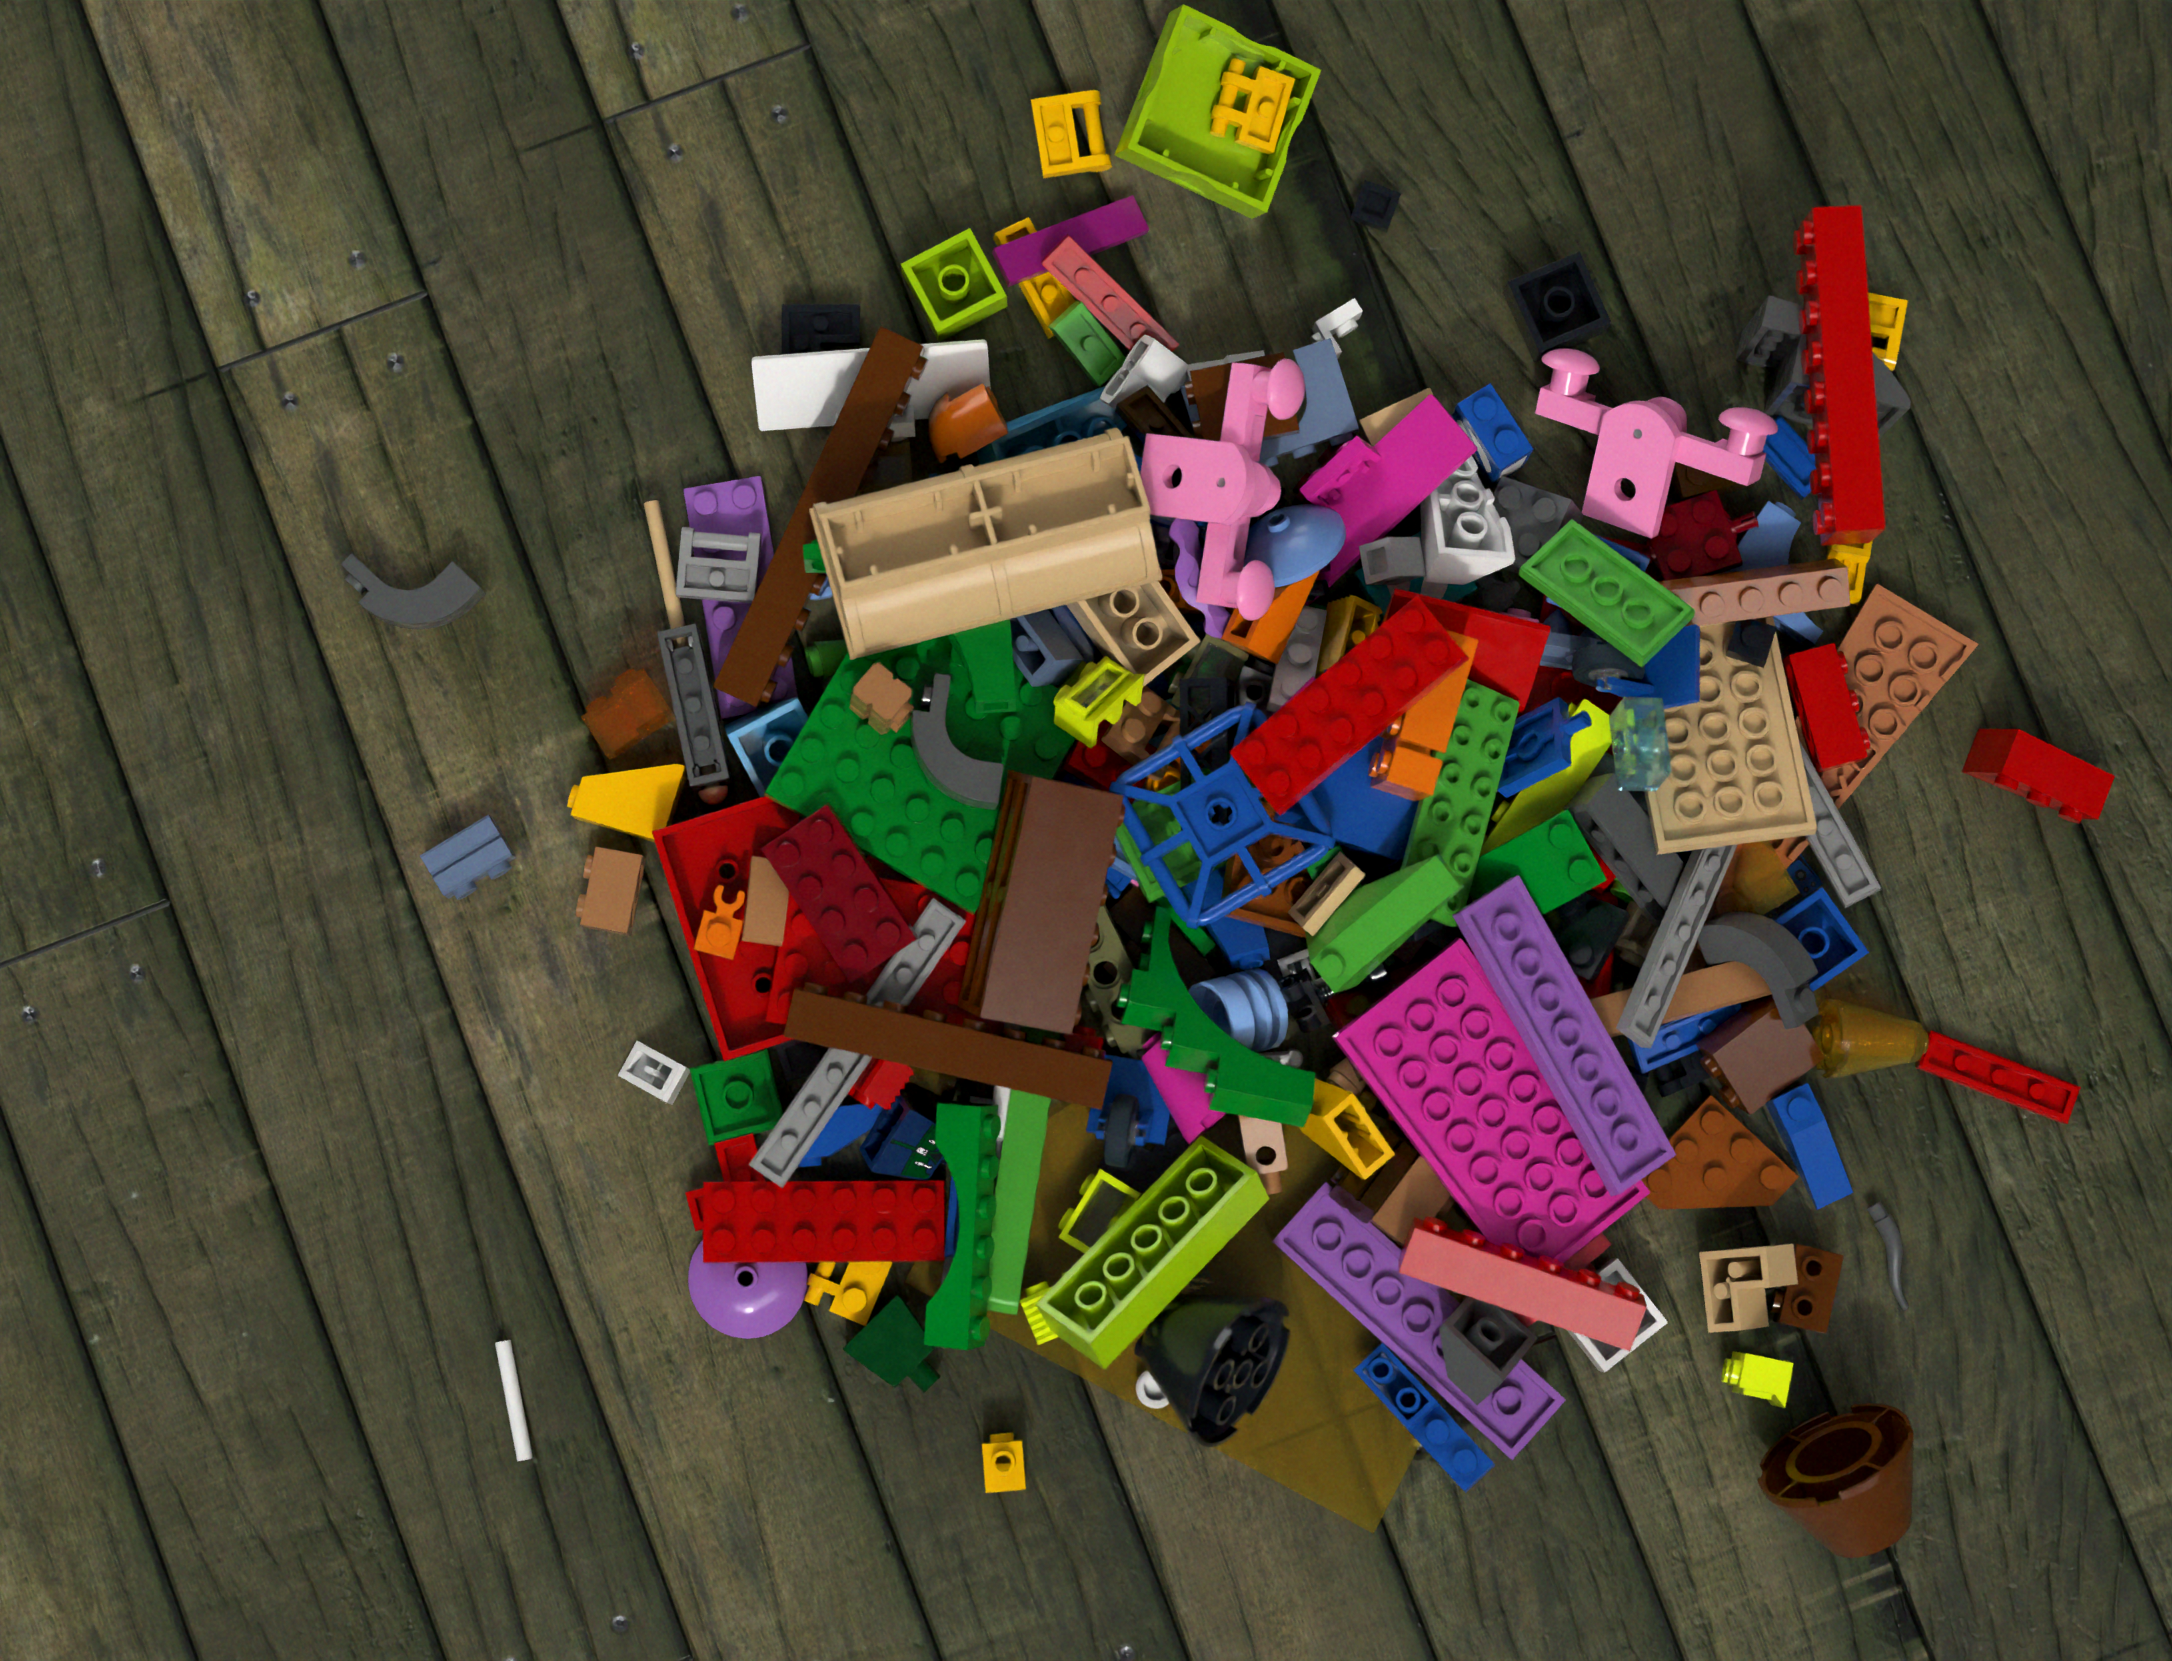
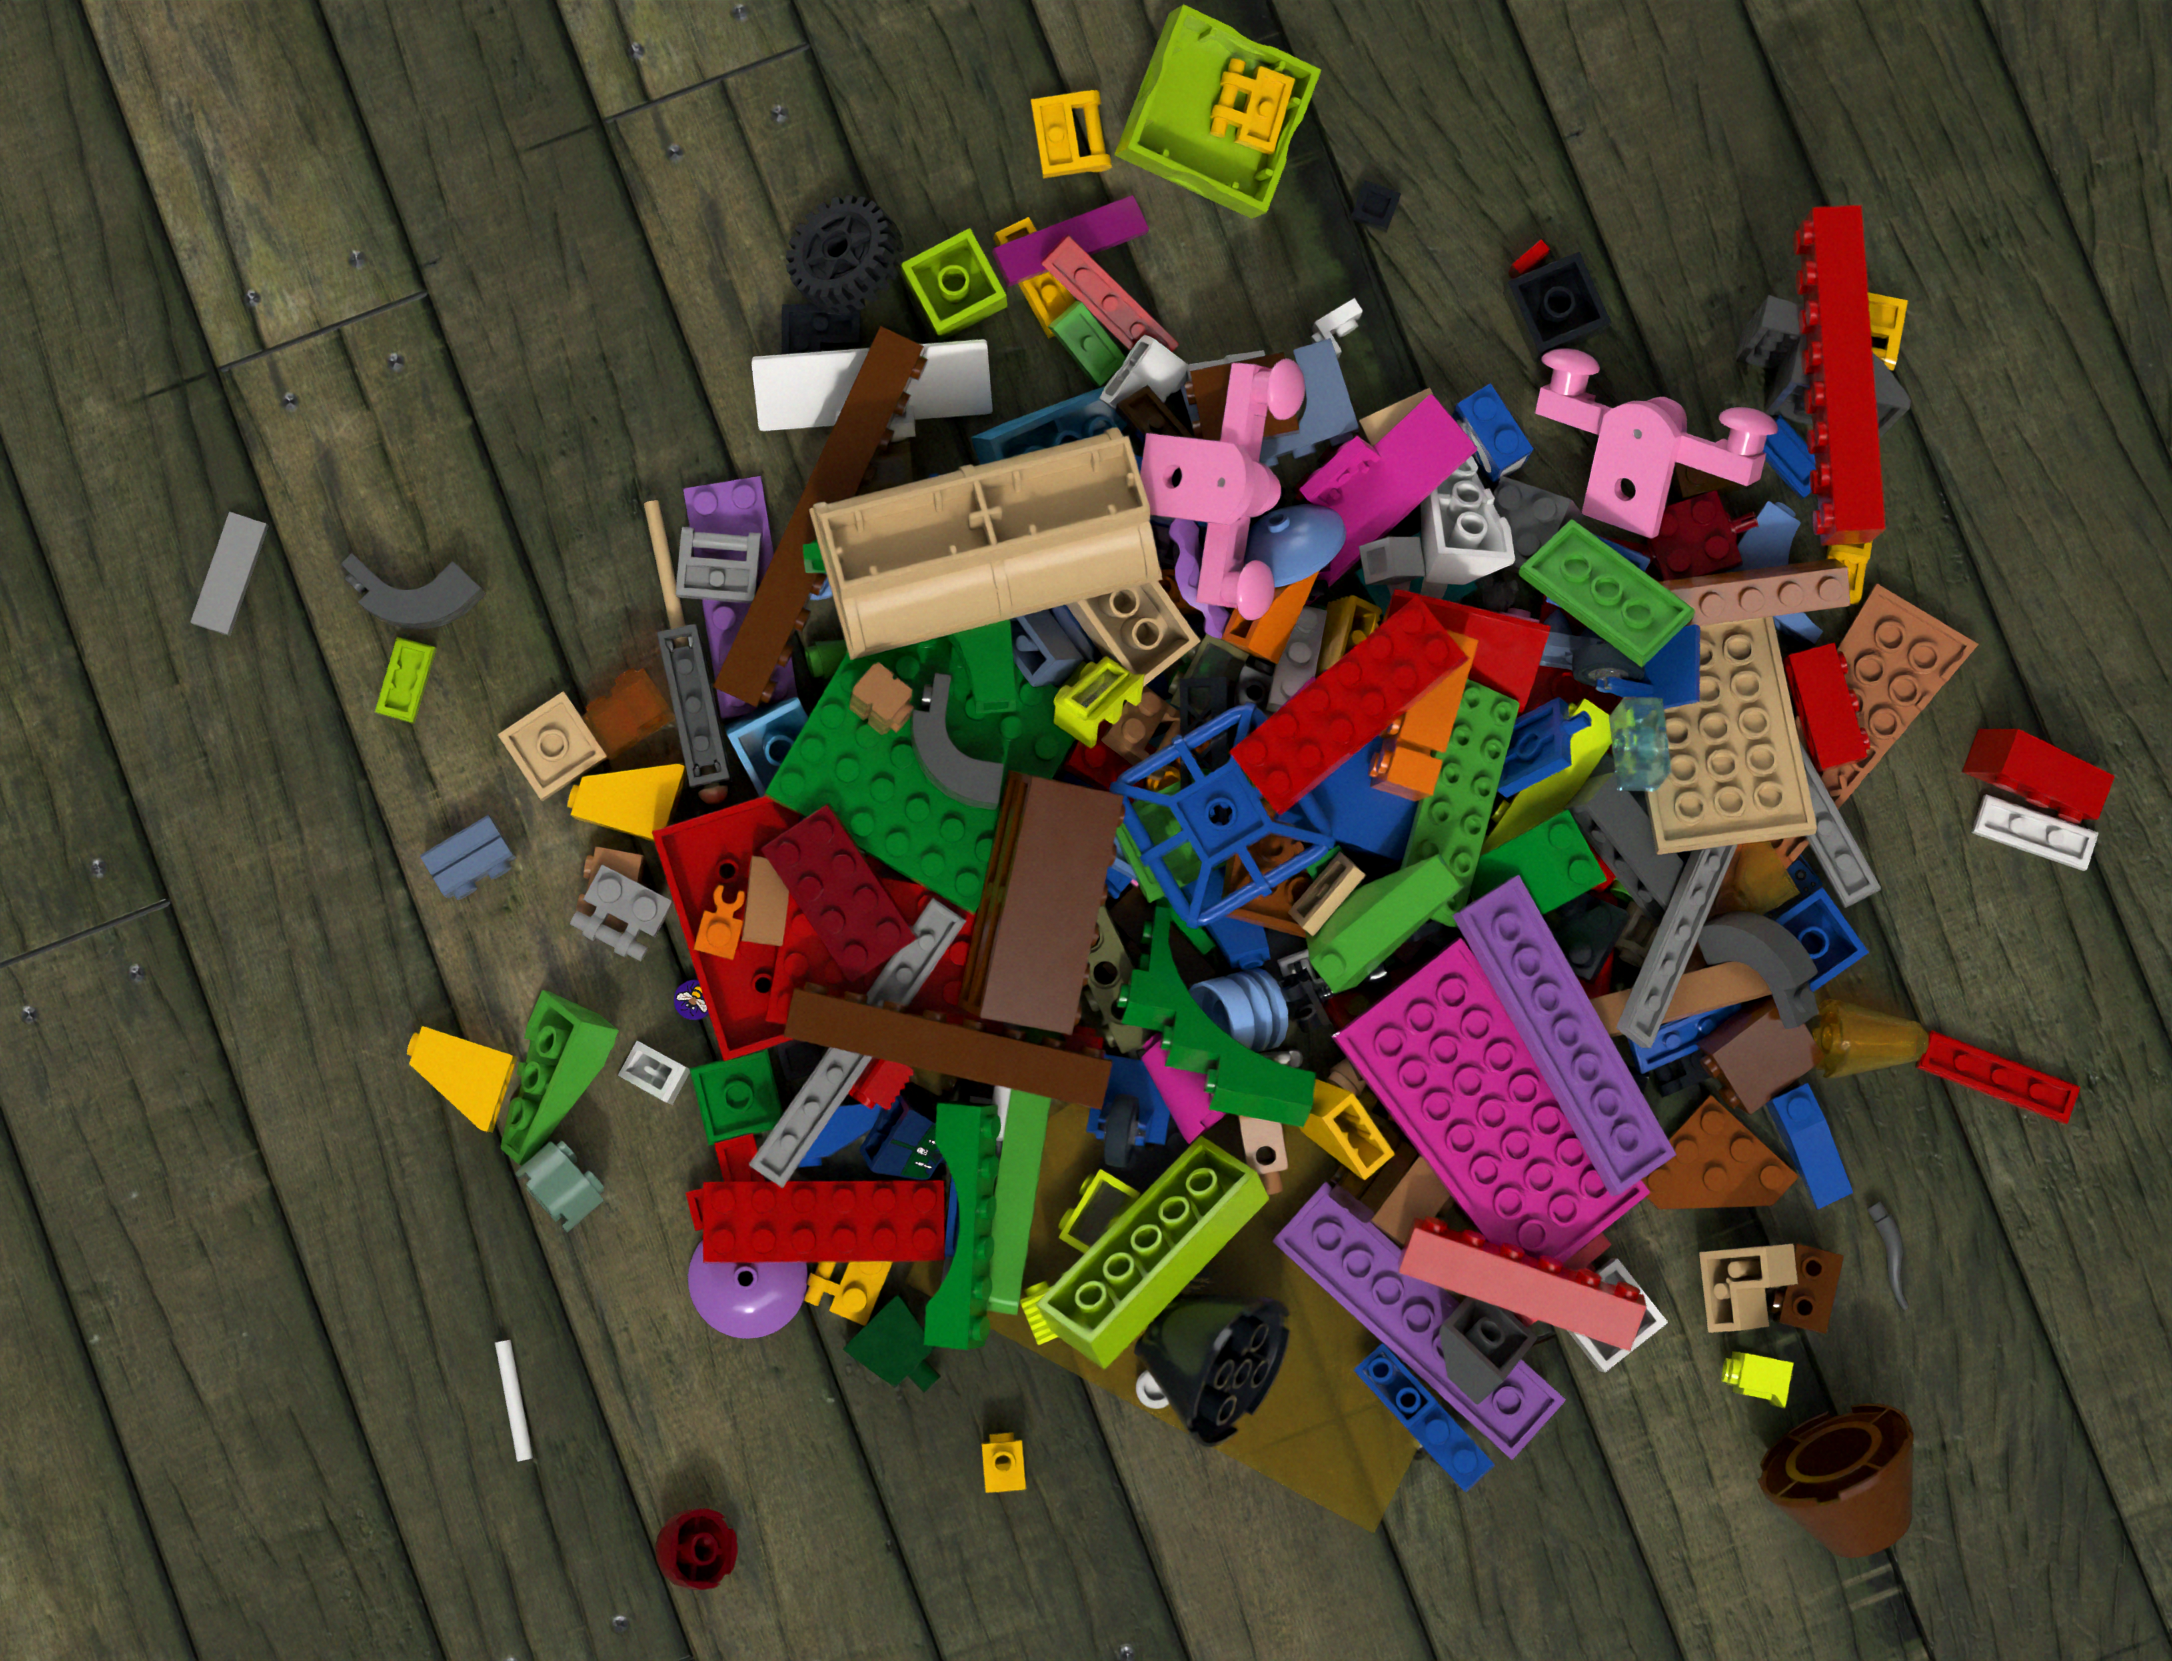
orange brick [928,383,1008,463] -> none
black plate [1725,619,1777,668] -> none
none -> light grey tile [191,512,269,636]
none -> lime plate [375,637,437,724]
none -> yellow slope [407,1026,518,1133]
none -> tan plate [498,691,608,801]
none -> bright green wedge [500,990,619,1166]
none -> sand green brick [514,1140,604,1233]
none -> light grey plate [570,865,674,961]
none -> dark red cylinder [655,1508,738,1590]
none -> tile [674,980,709,1020]
none -> black wheel [786,195,904,314]
none -> red tile [1508,239,1550,279]
none -> white tile [1971,794,2099,871]

